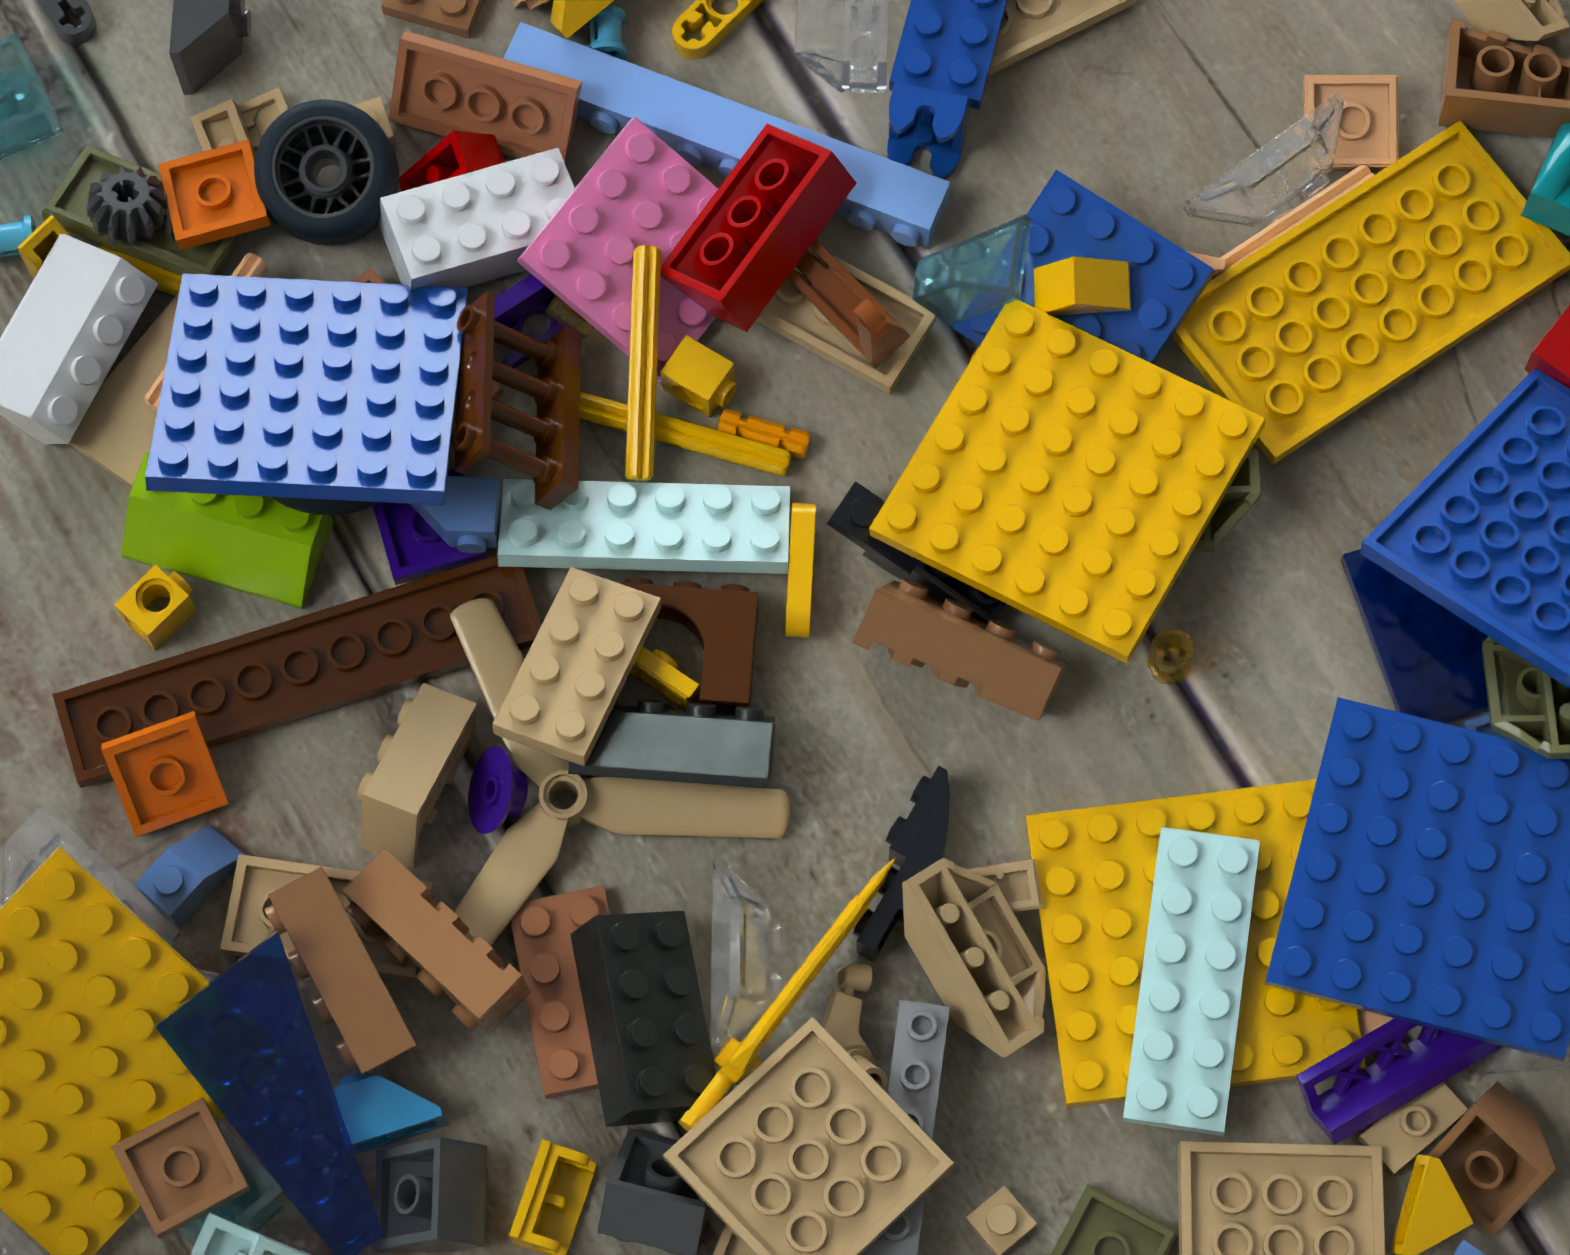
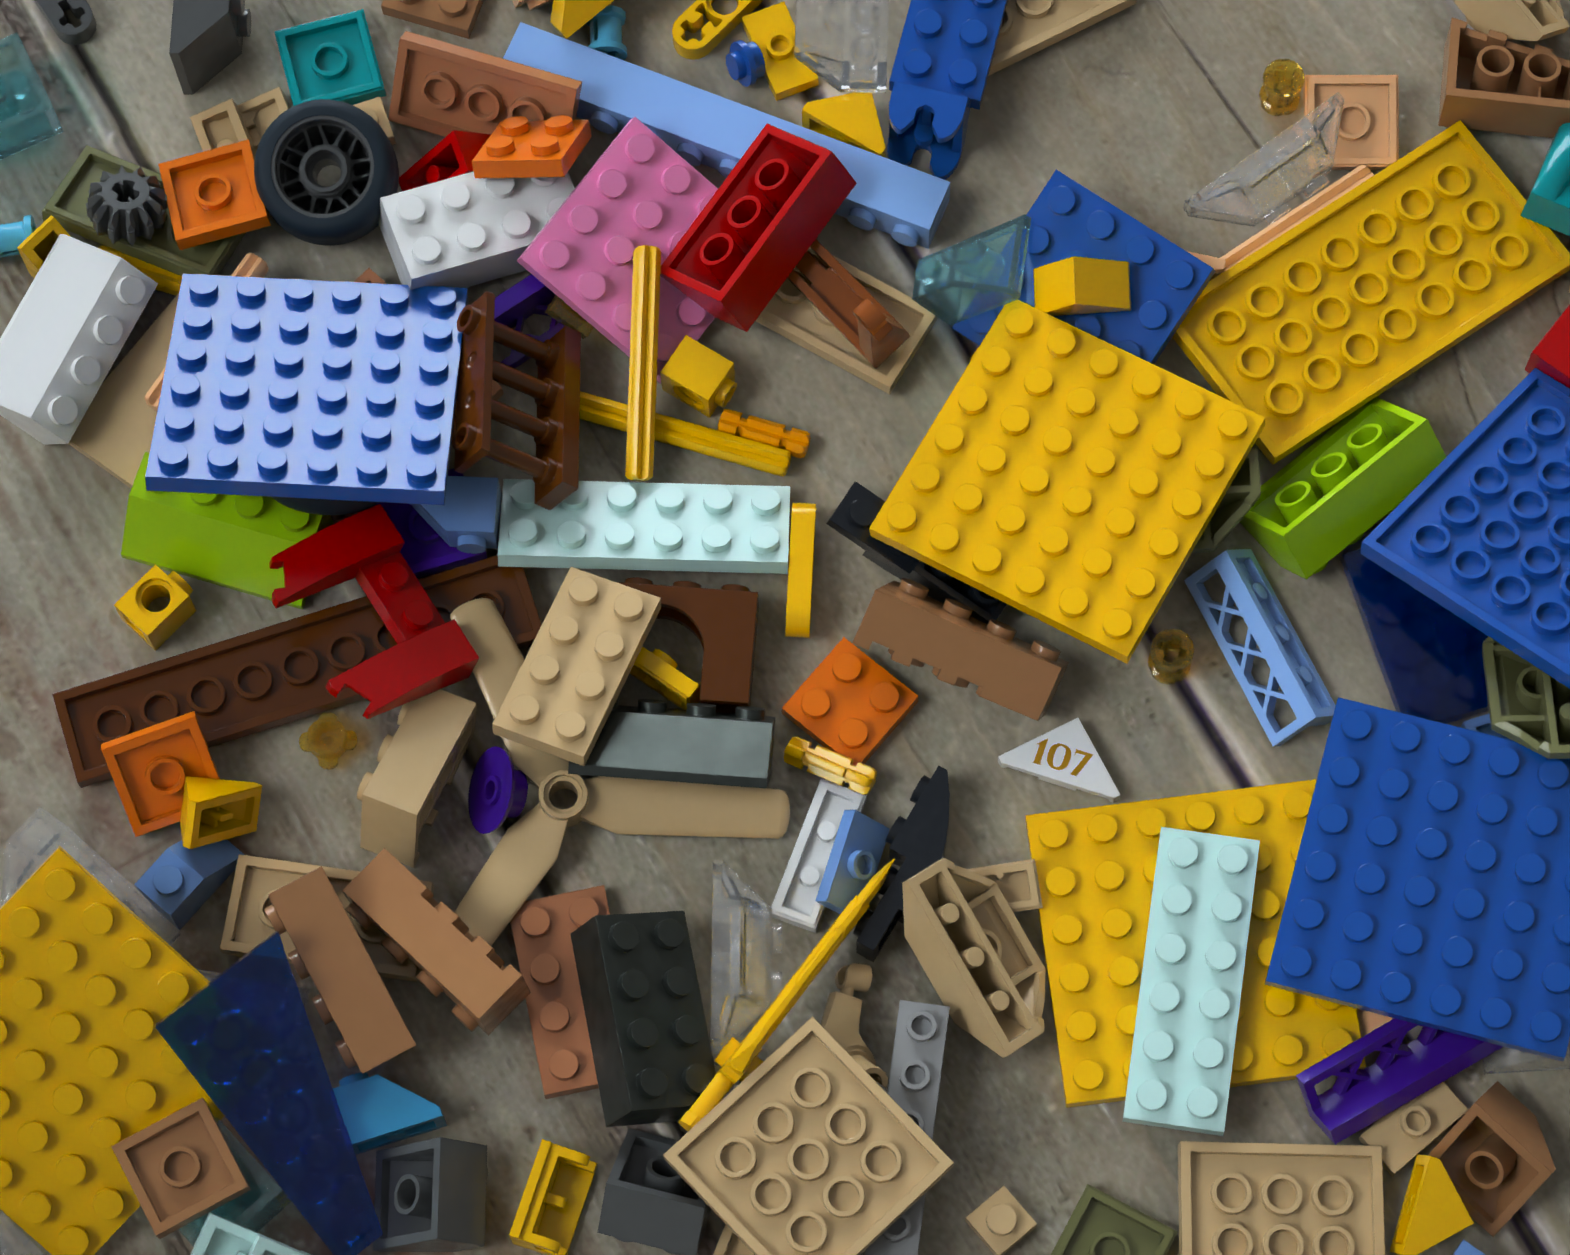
none -> yellow slope [180,776,262,849]
none -> red wedge [269,504,479,719]
none -> teal tile [274,9,386,106]
none -> clear yellow plate [299,713,358,770]
none -> orange plate [472,115,592,178]
none -> blue plate [726,40,765,87]
none -> yellow plate [742,1,819,101]
none -> white tile [769,779,867,933]
none -> orange plate [782,637,919,766]
none -> yellow axle [784,736,877,795]
none -> yellow slope [802,89,886,158]
none -> medium blue plate [815,810,890,914]
none -> white tile [998,718,1120,803]
none -> light blue fence [1184,549,1336,747]
none -> lime slope [1240,397,1446,580]
none -> clear yellow bush [1259,59,1305,116]

